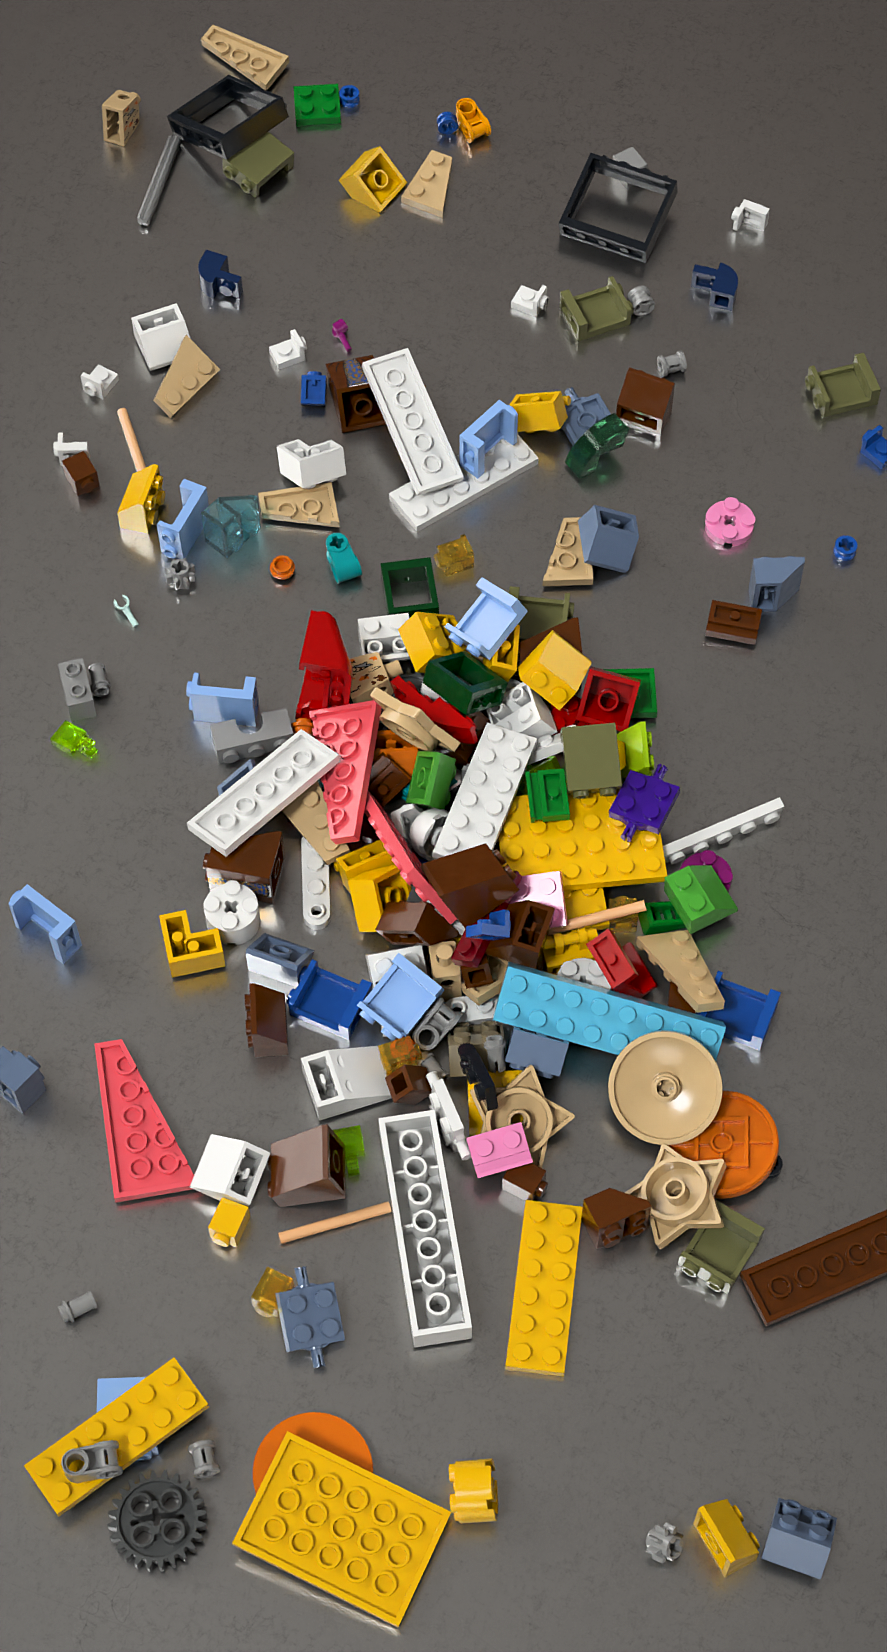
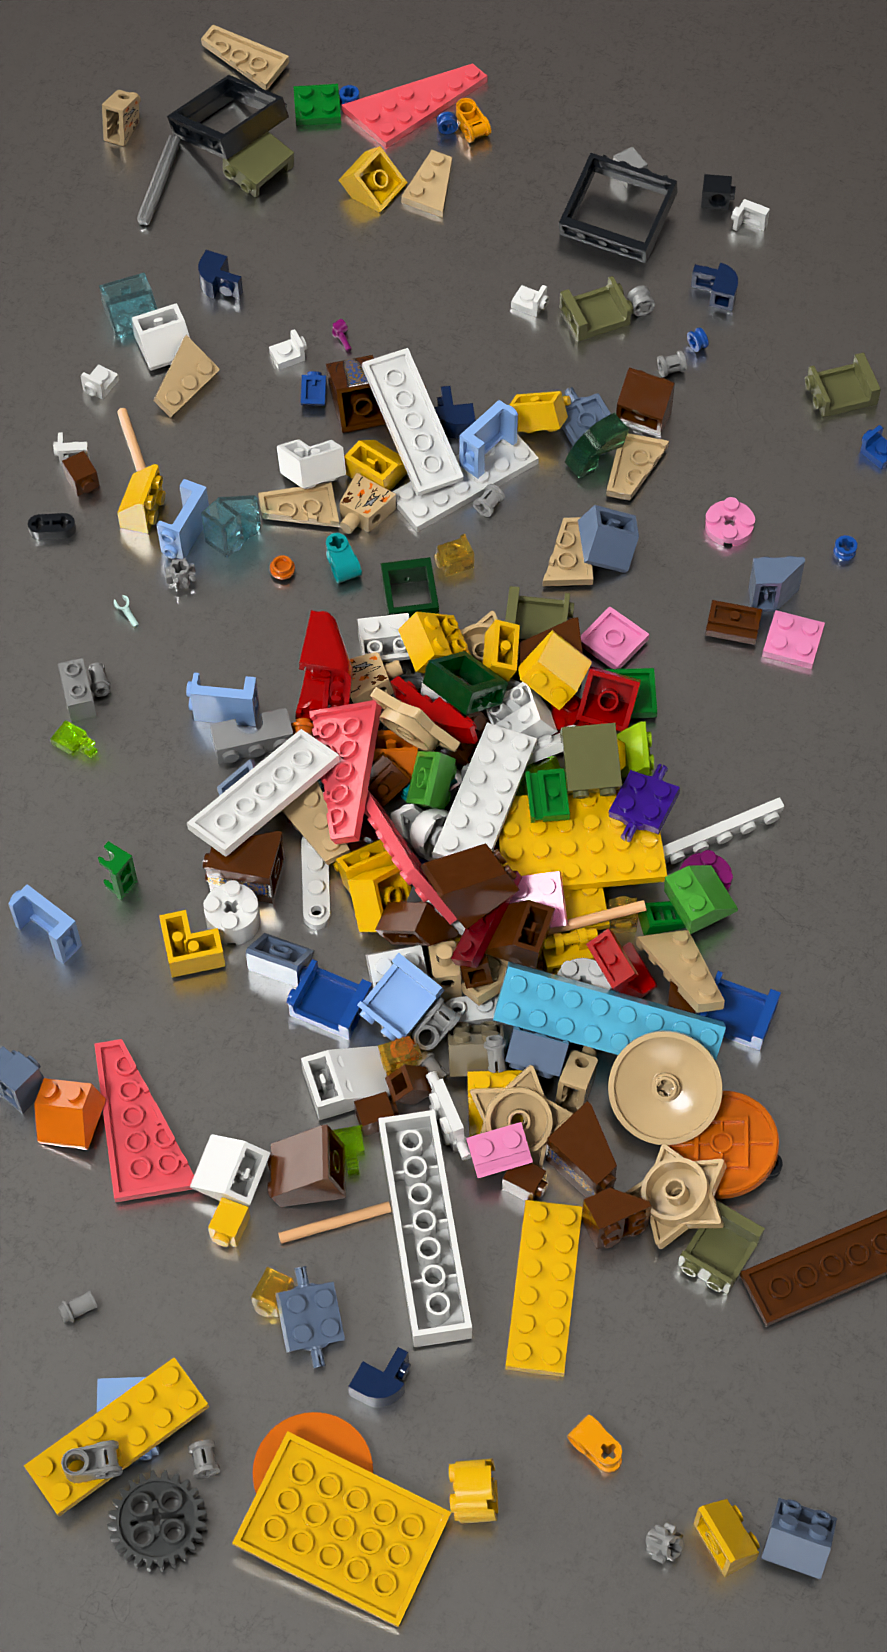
reddish brown slope [245,983,288,1057] -> none
light blue panel [445,578,528,660] -> none
black hinge [458,1043,498,1111] -> none
blue bracket [466,910,511,941] -> none
none -> black beam [27,513,76,540]
none -> orange slope [34,1078,106,1150]
none -> green hinge [98,841,138,901]
none -> clear light blue slope [99,273,157,339]
none -> tan torso [340,473,396,534]
none -> coral wing [342,63,488,149]
none -> yellow slope [344,440,407,491]
none -> dark blue brick [348,1347,411,1407]
none -> reddish brown brick [354,1091,399,1137]
none -> dark blue brick [434,386,476,439]
none -> light grey bush [473,484,505,517]
none -> reddish brown slope [545,1101,617,1198]
none -> tan torso [555,1046,598,1114]
none -> light orange piece [567,1414,622,1473]
none -> bright pink plate [581,606,649,669]
none -> tan wing [606,432,669,500]
none -> blue bush [687,327,709,352]
none -> black brick [701,174,736,210]
none -> bright pink plate [762,610,825,669]

